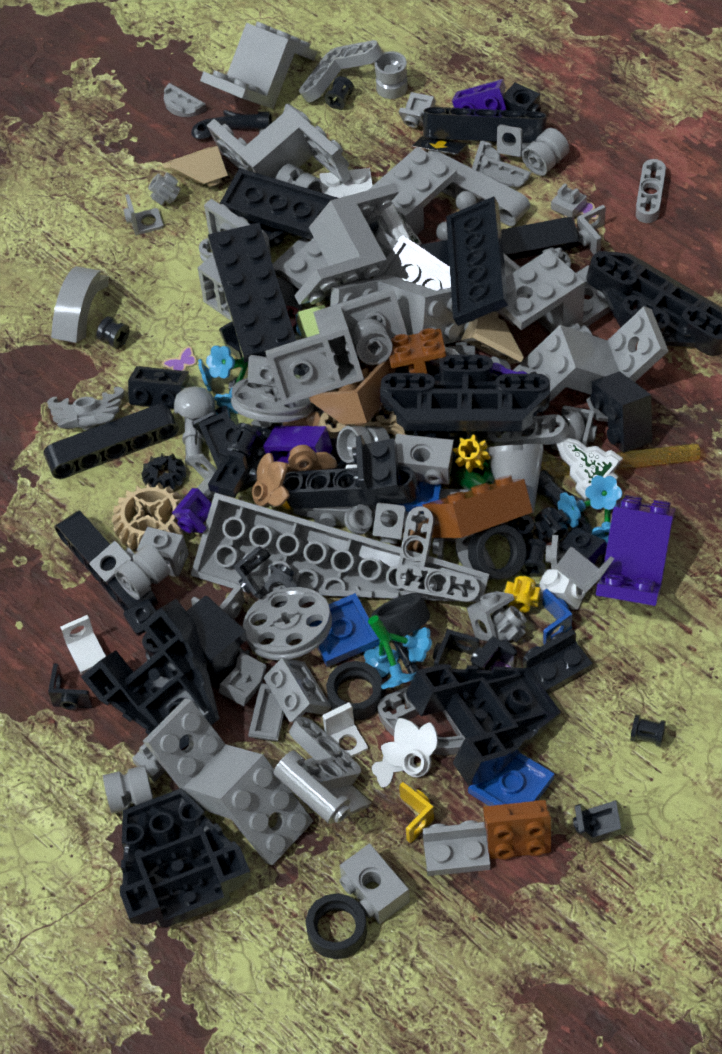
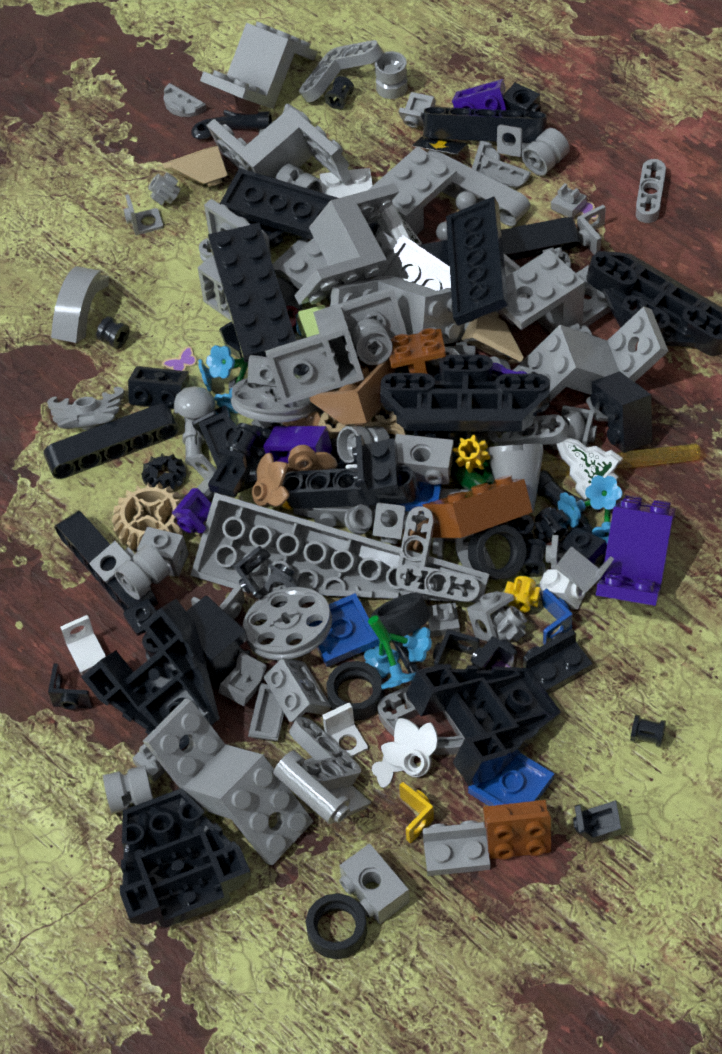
none -> light grey tile [427,603,460,637]

